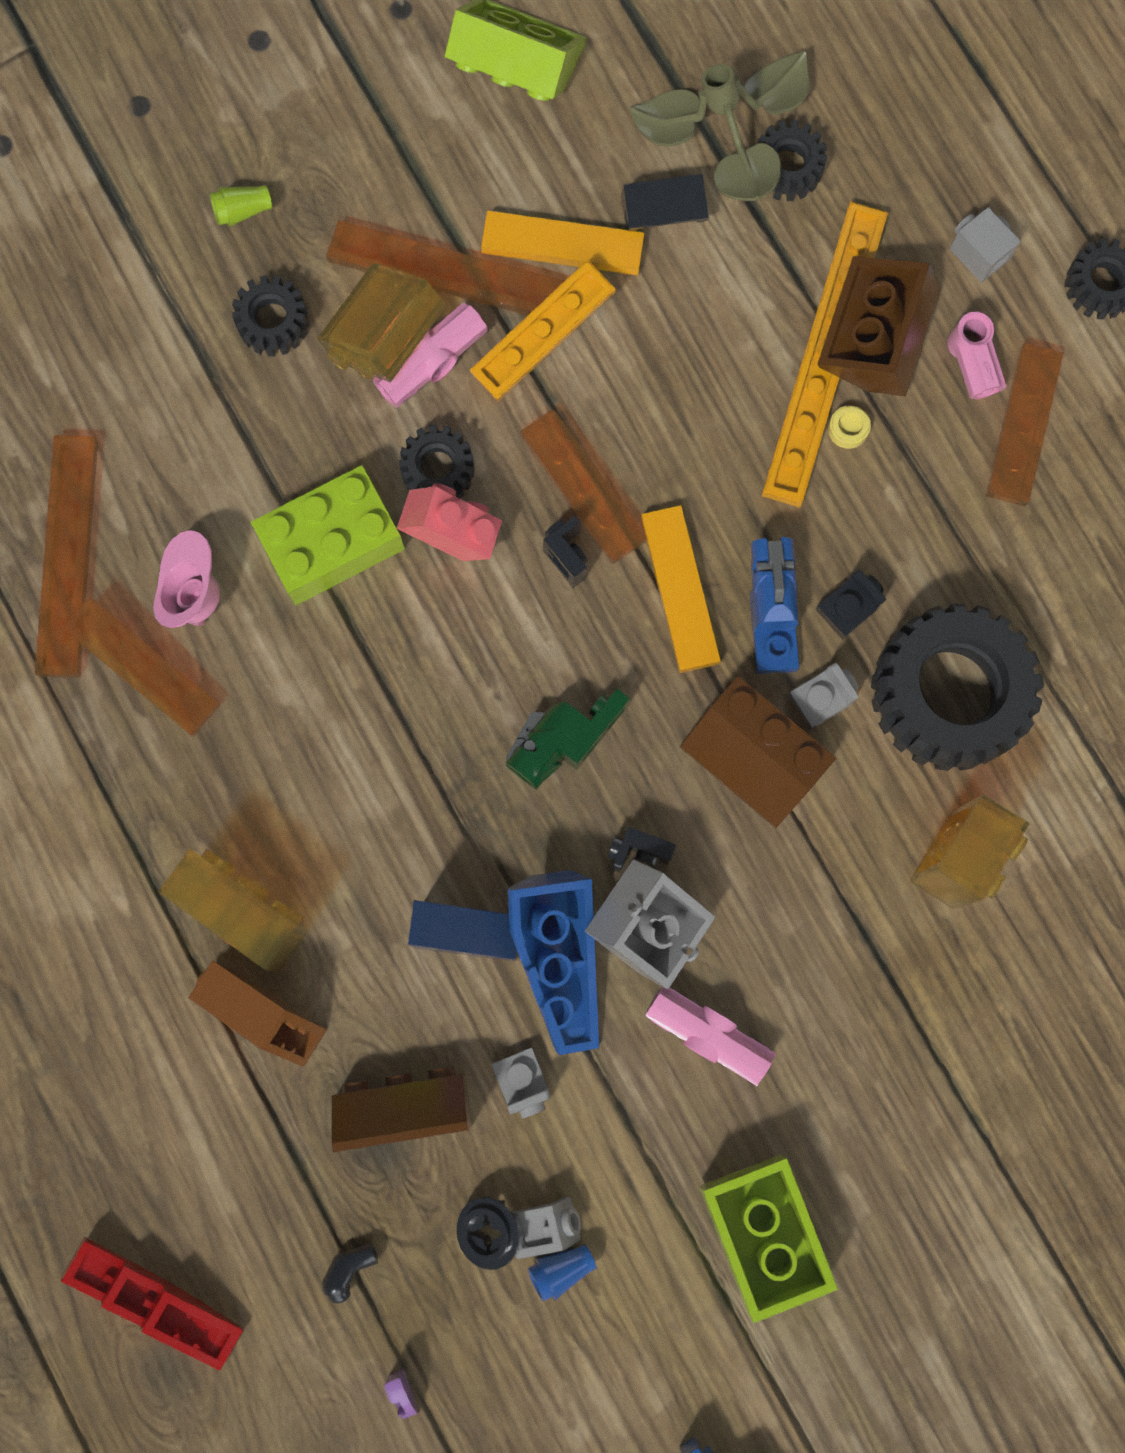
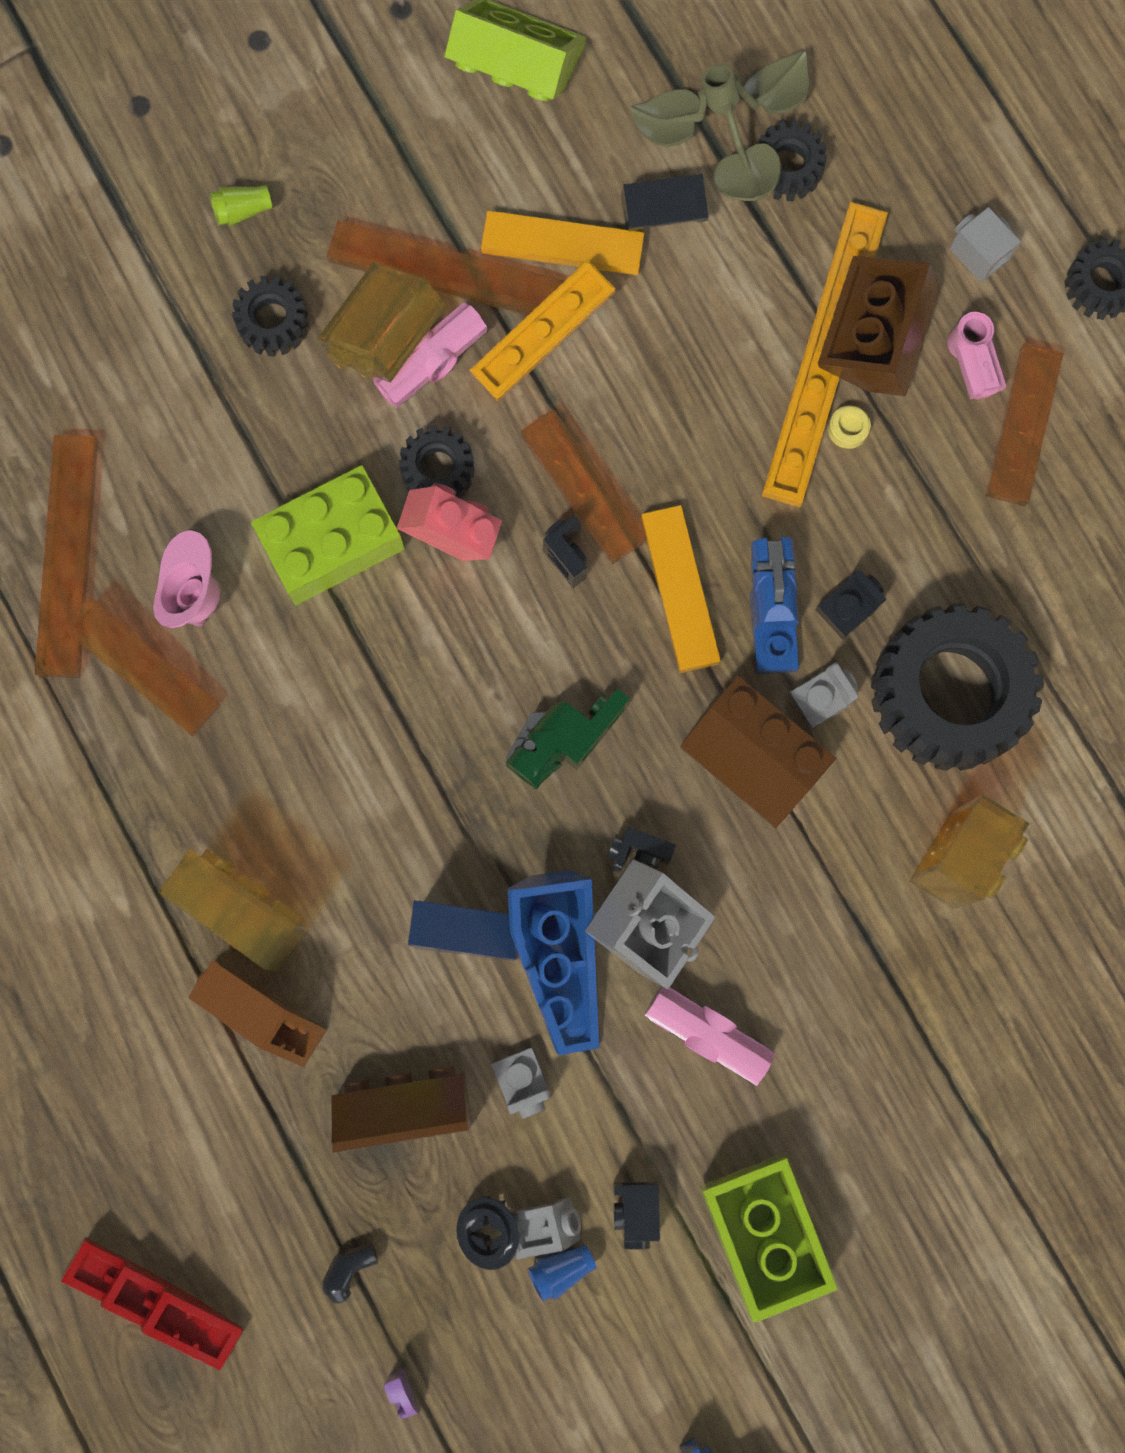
none -> black brick [613,1182,660,1250]

